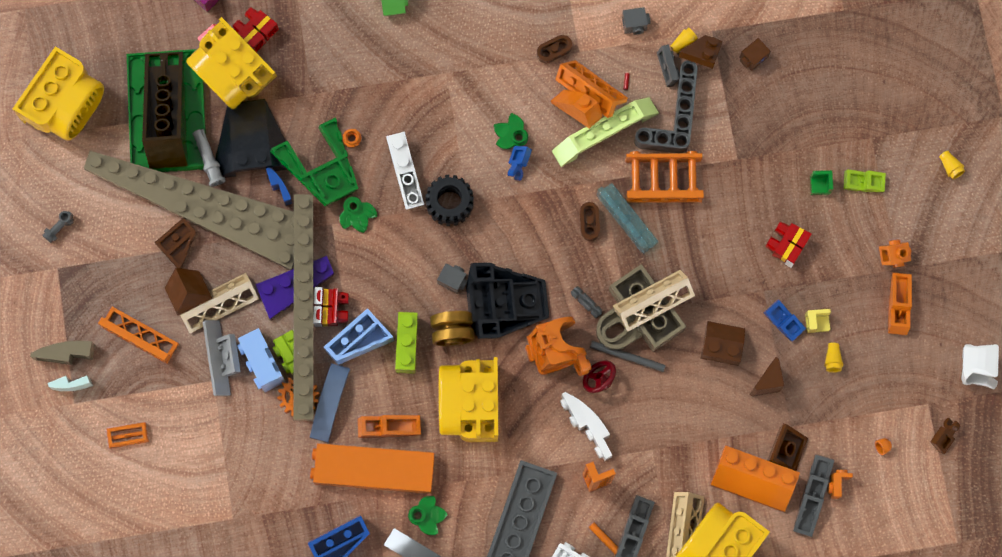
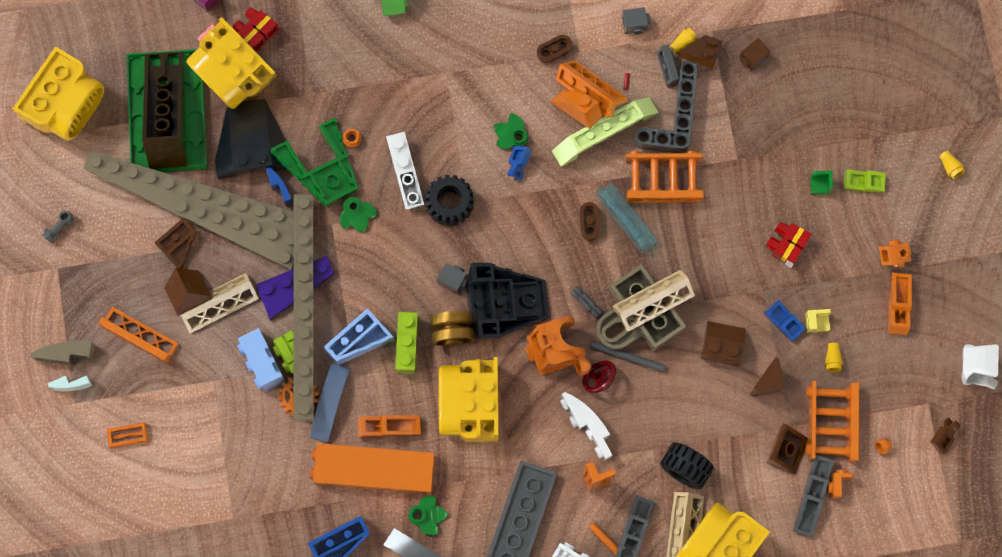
light grey pin [192,129,226,187] -> none
light grey bracket [203,320,241,396] -> none
red hips [313,287,349,327] -> none
orange slope [711,445,800,512] -> none
none -> black tyre [660,442,714,489]
none -> orange fence [805,381,859,463]

